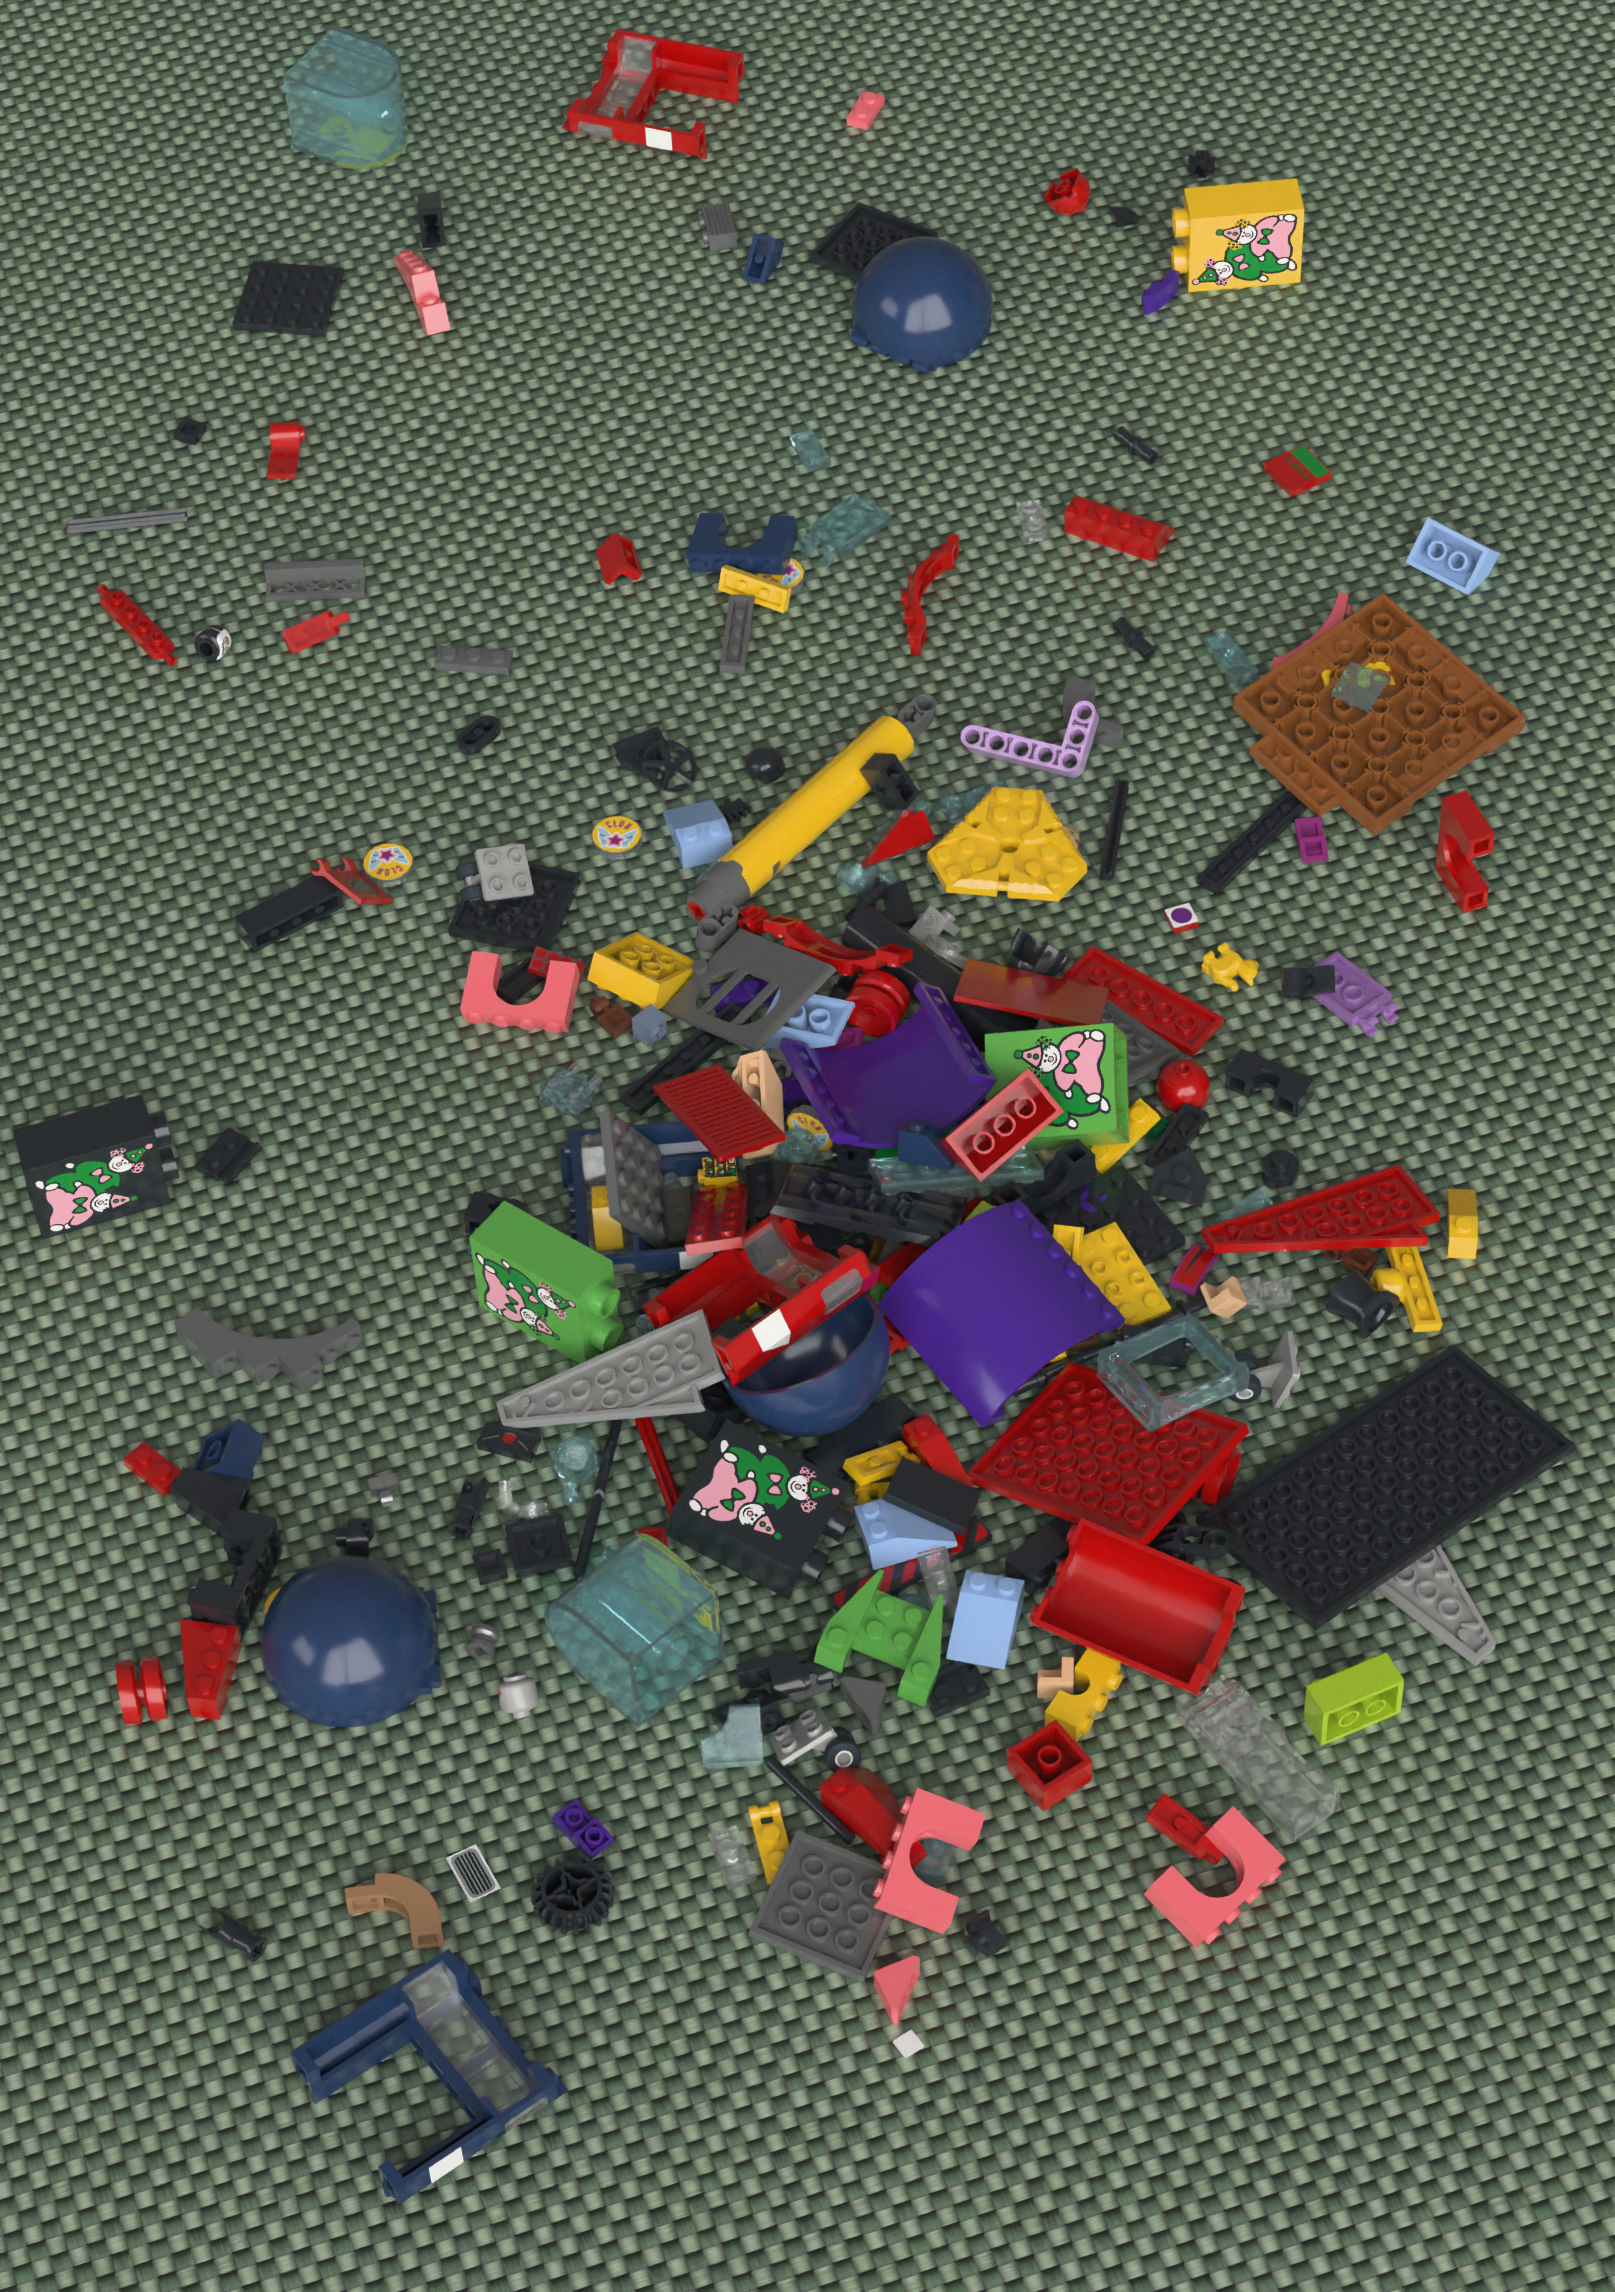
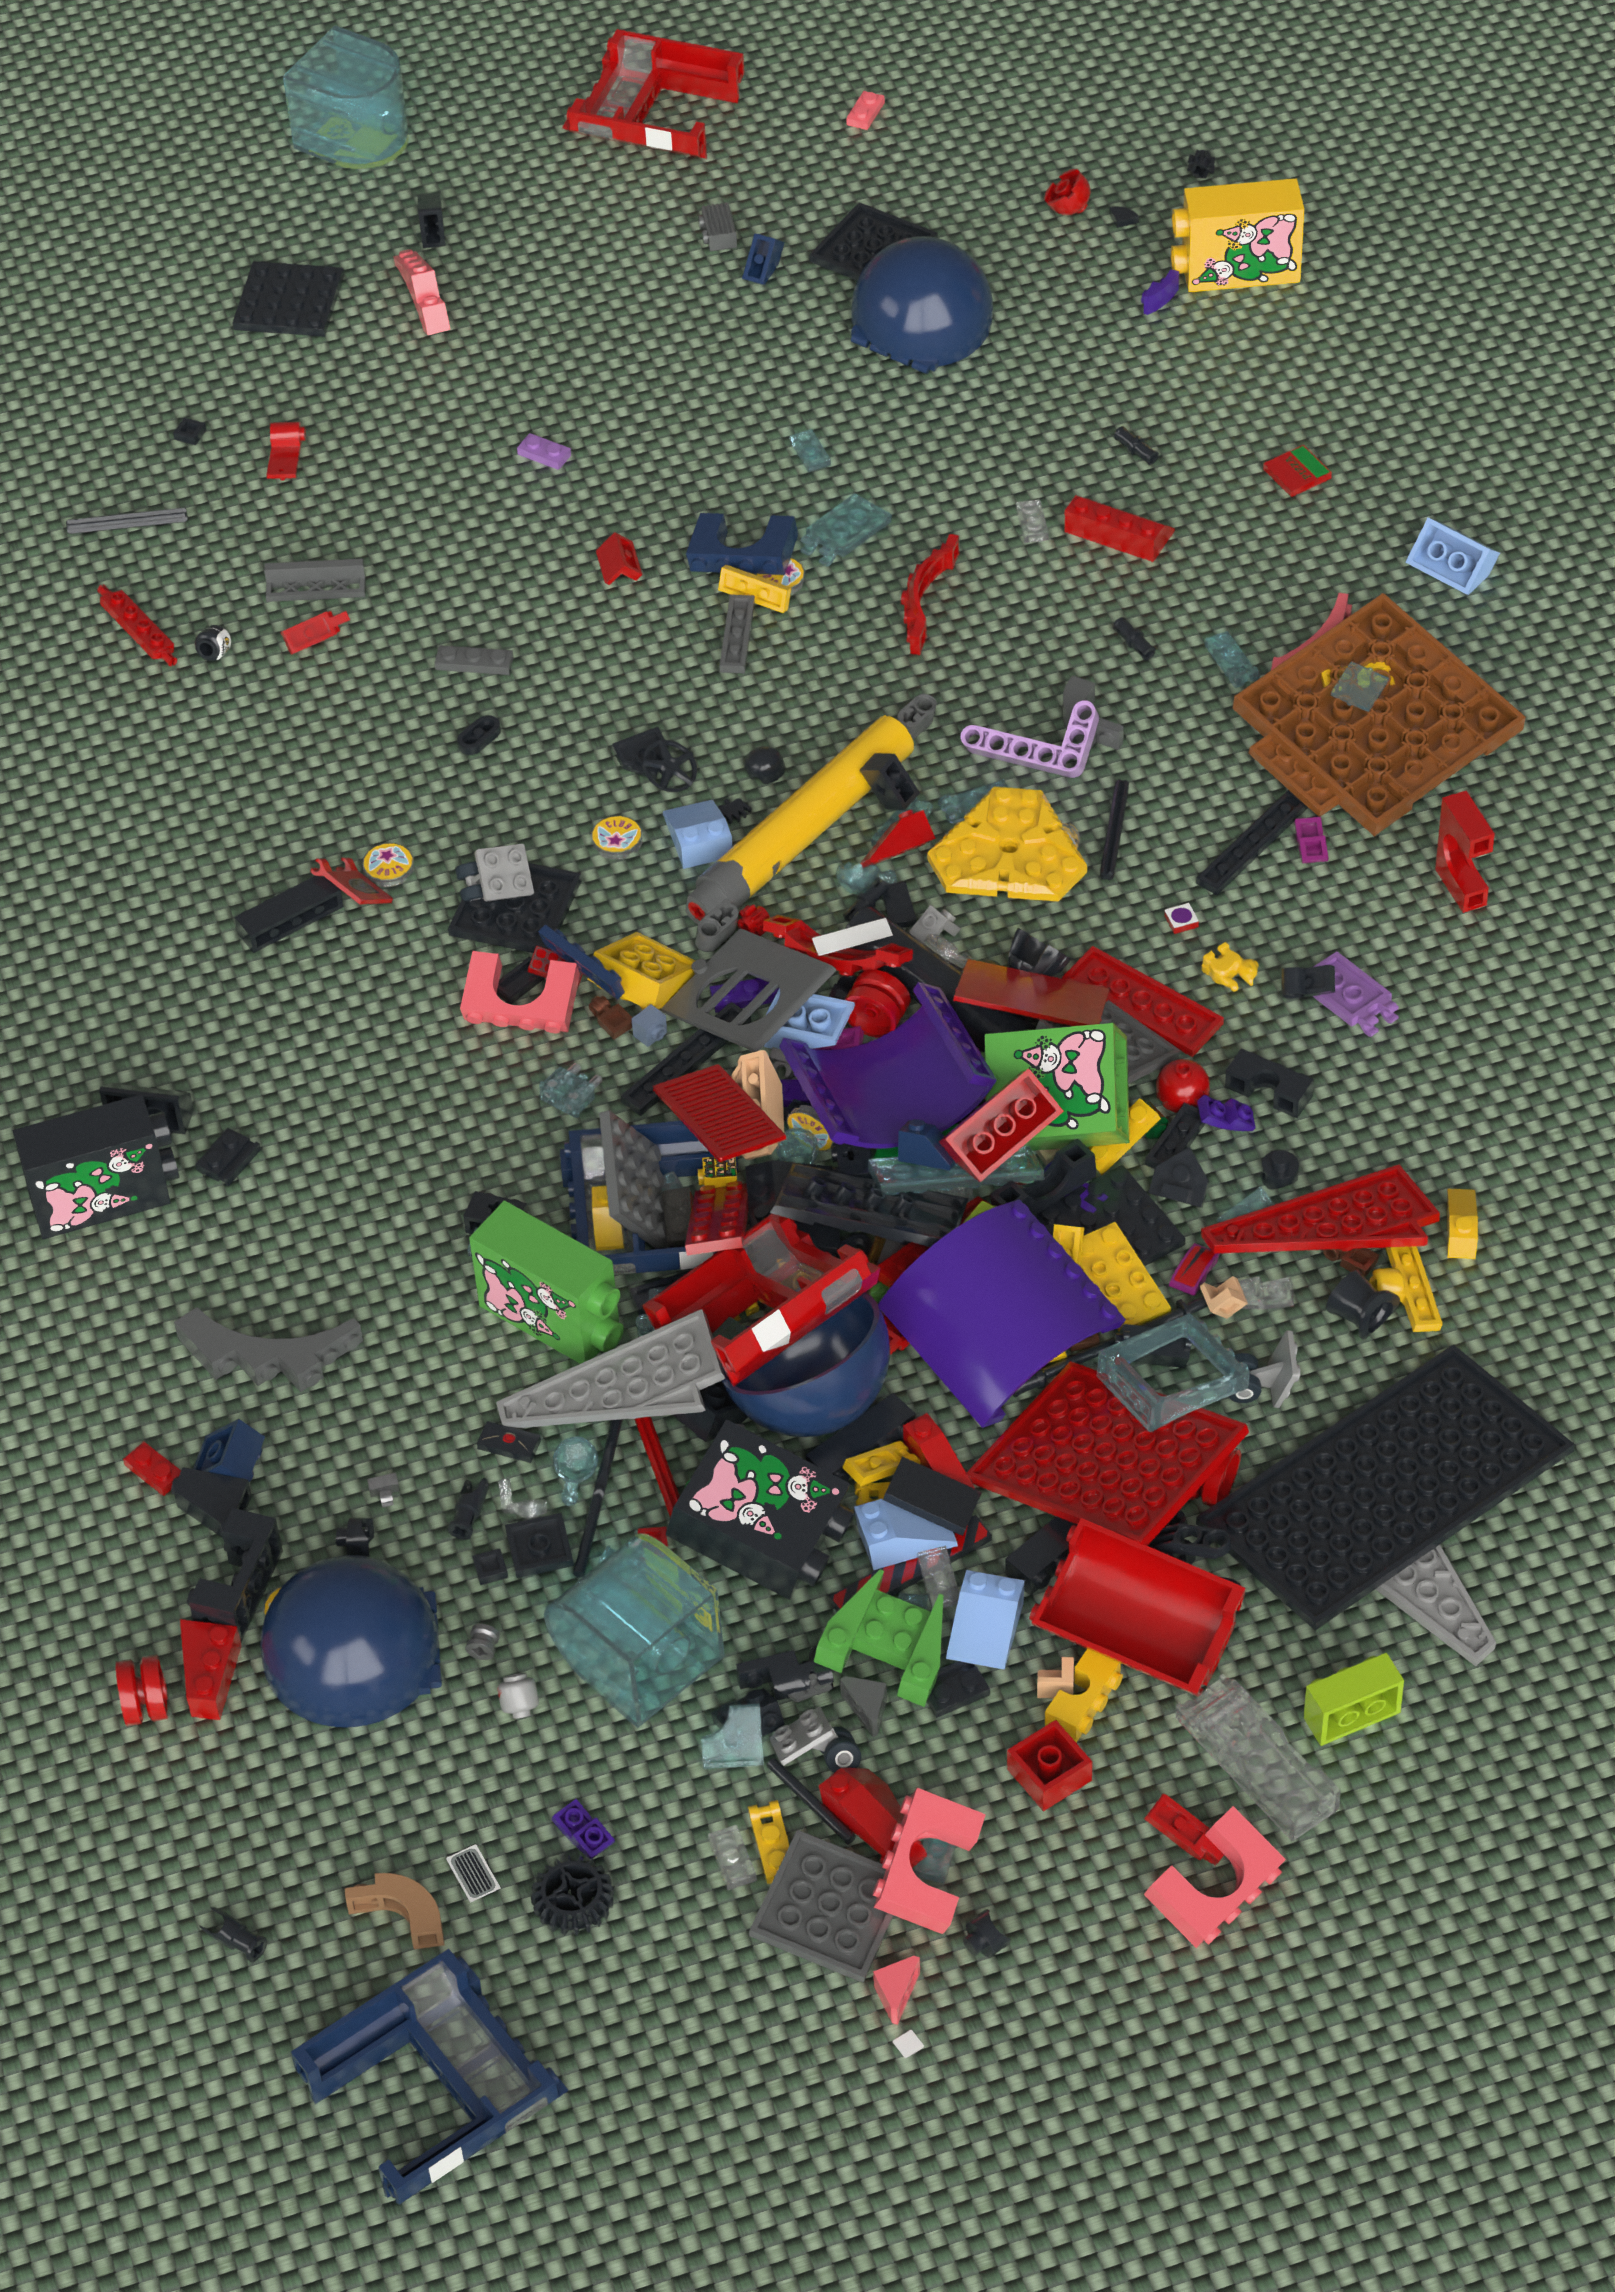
none -> black slope [99,1083,194,1135]
none -> medium lavender plate [517,433,571,470]
none -> dark blue plate [538,924,625,1000]
none -> white sticker [812,918,893,956]
none -> dark purple slope [1197,1095,1256,1131]

